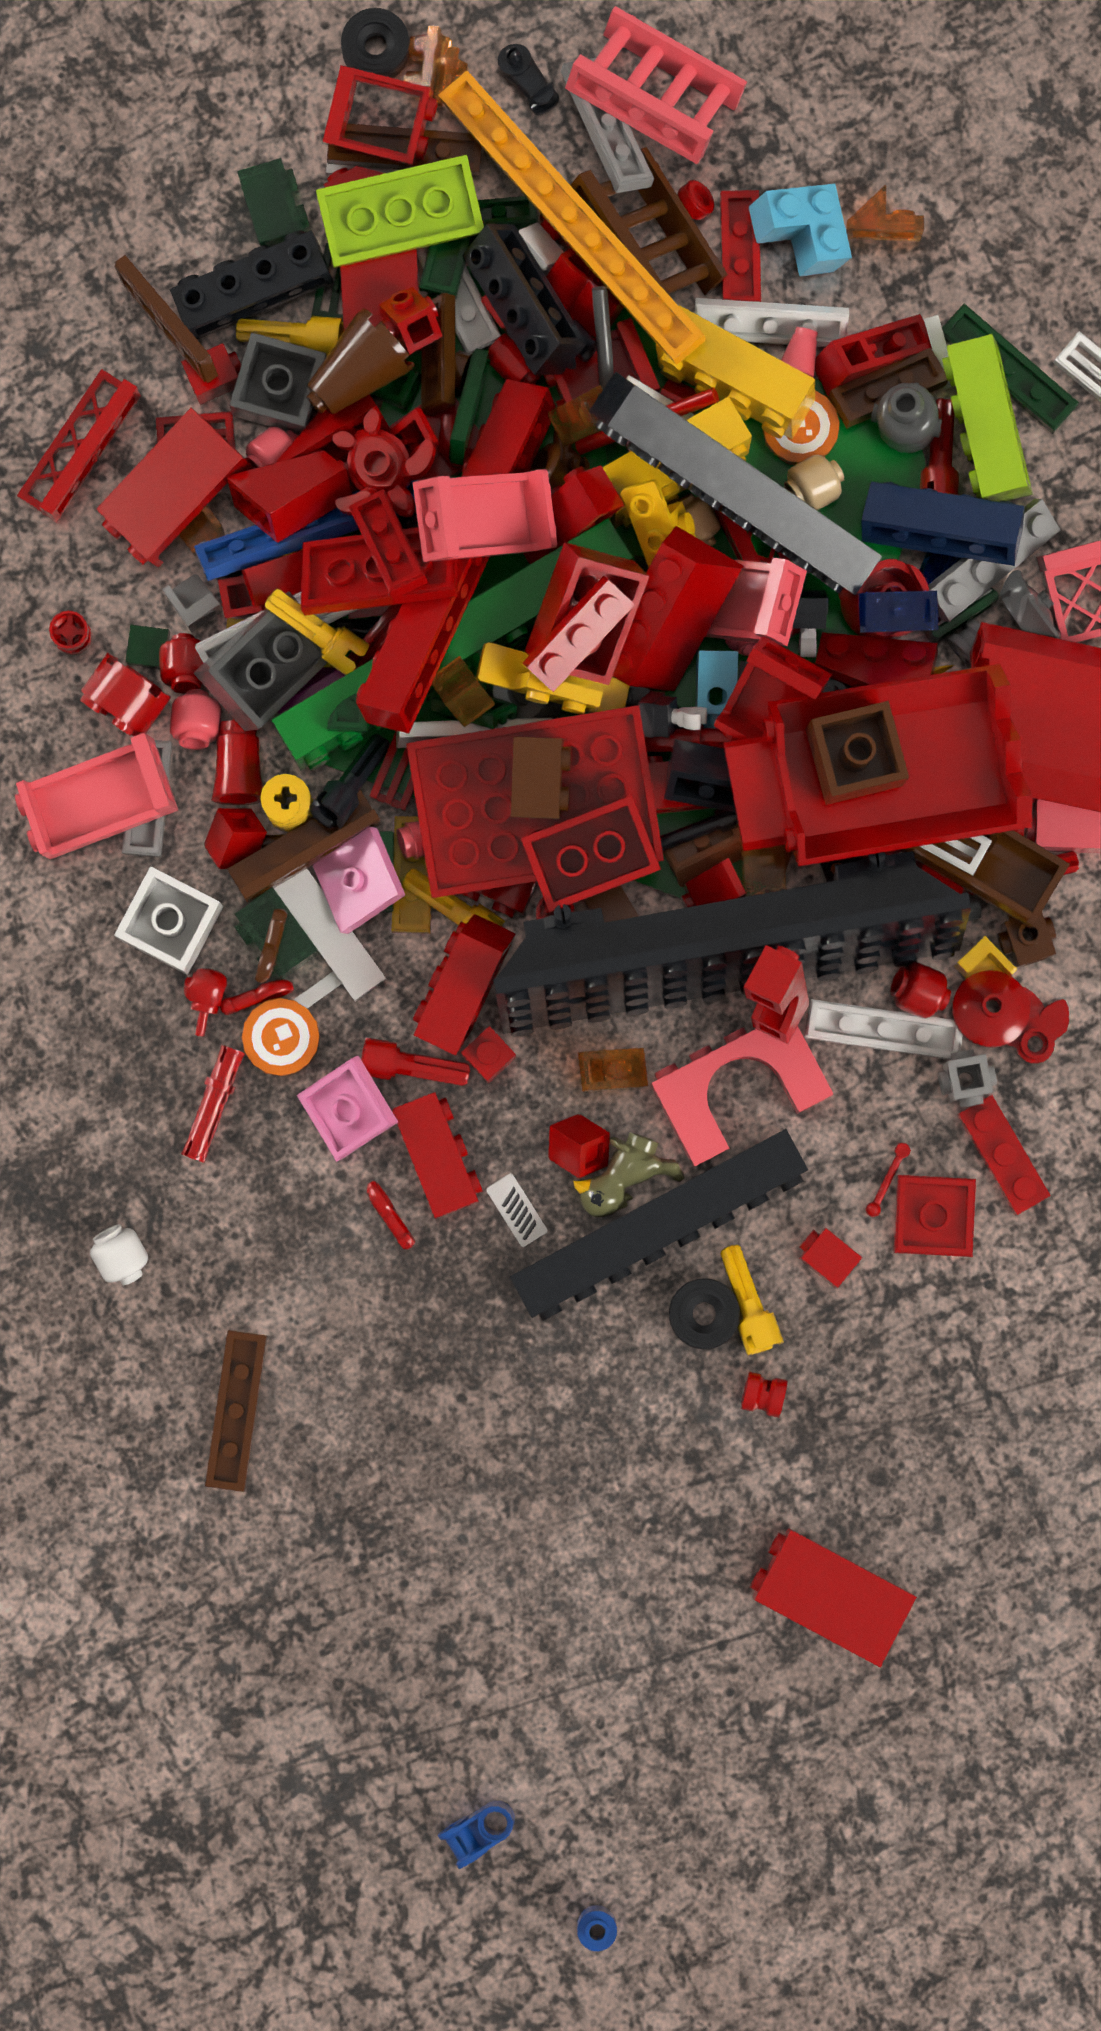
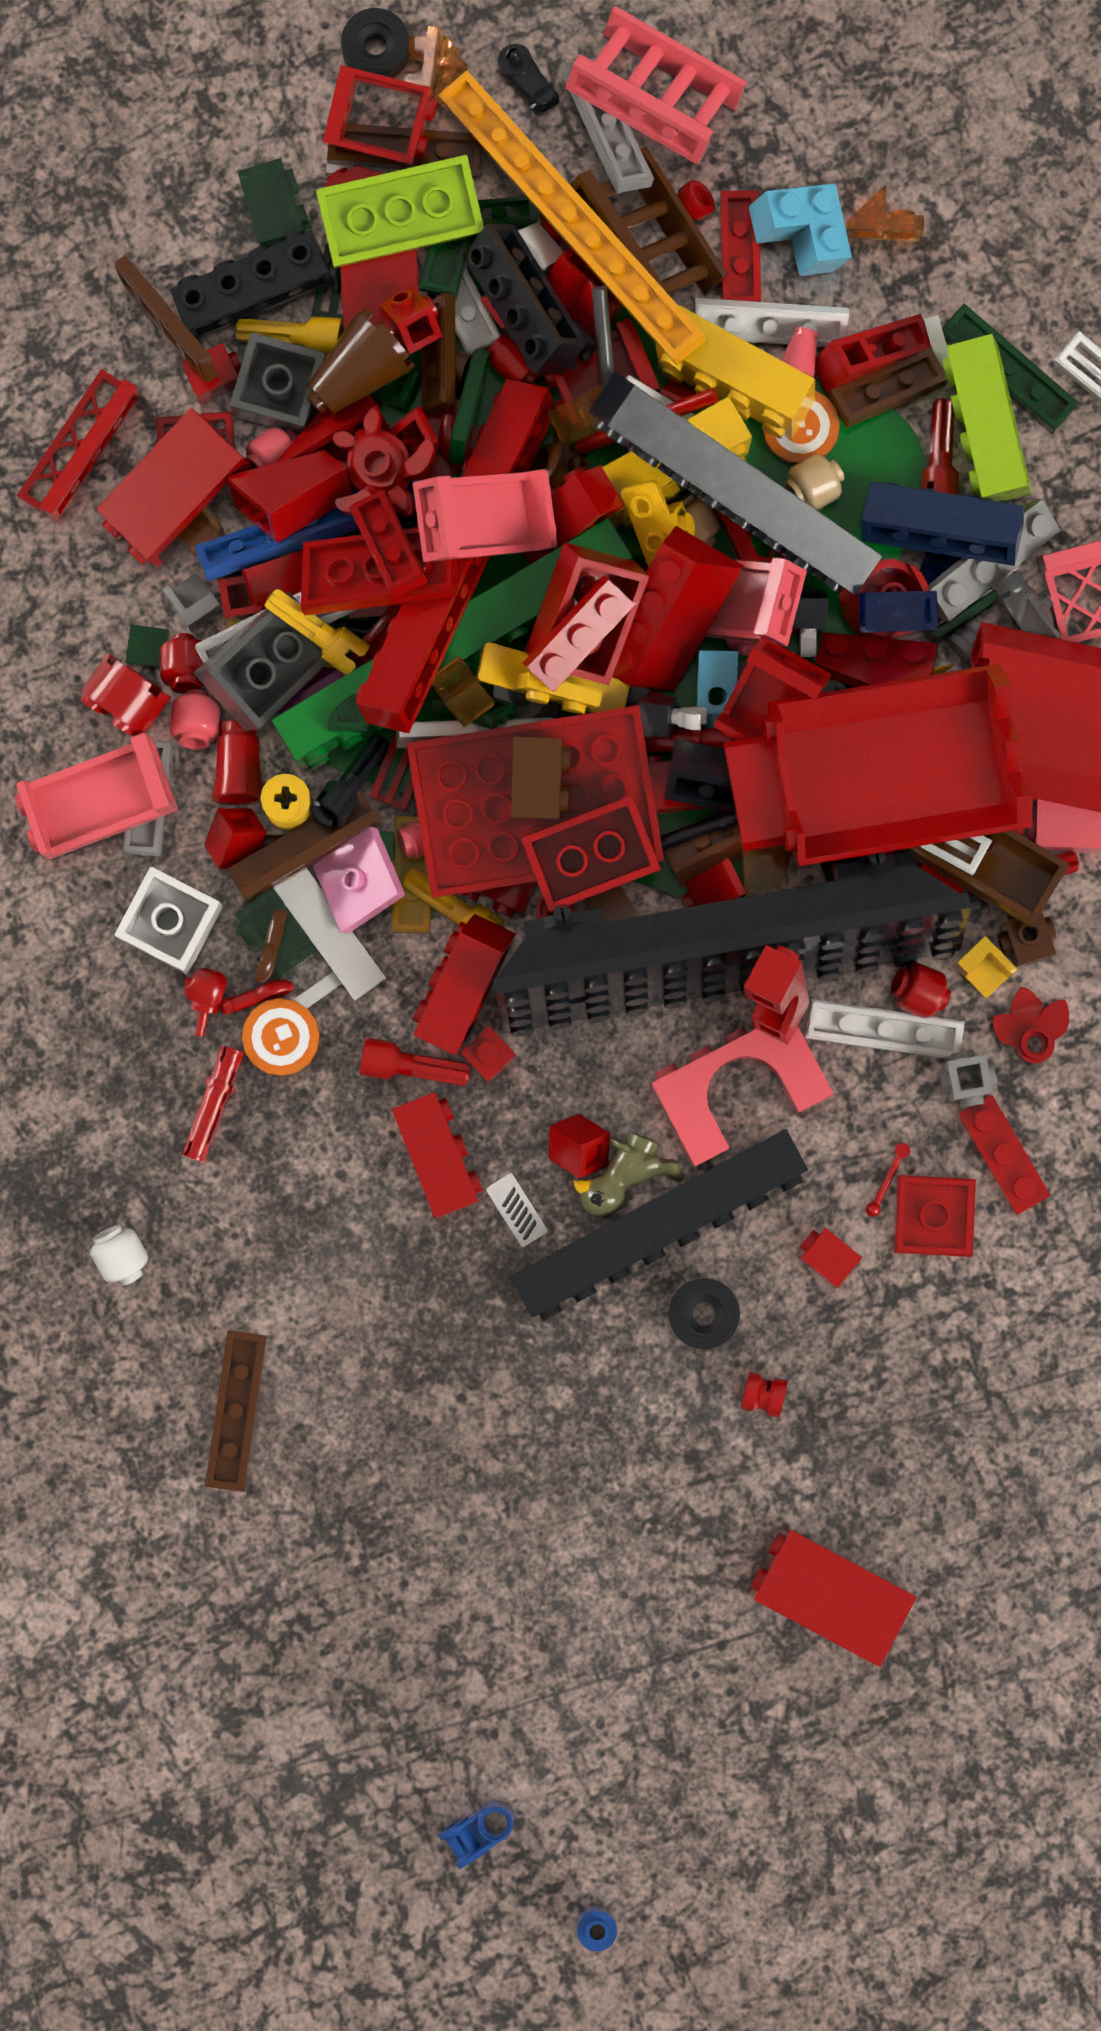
red wheel [49,610,92,655] -> none
bright pink plate [297,1056,398,1162] -> none
red piece [366,1181,415,1249] -> none
clear orange slope [578,1048,648,1094] -> none
yellow piece [720,1244,784,1356] -> none
reddish brown brick [805,701,909,805] -> none
dark grey piece [871,383,942,453] -> none
red dish [952,970,1030,1048] -> none

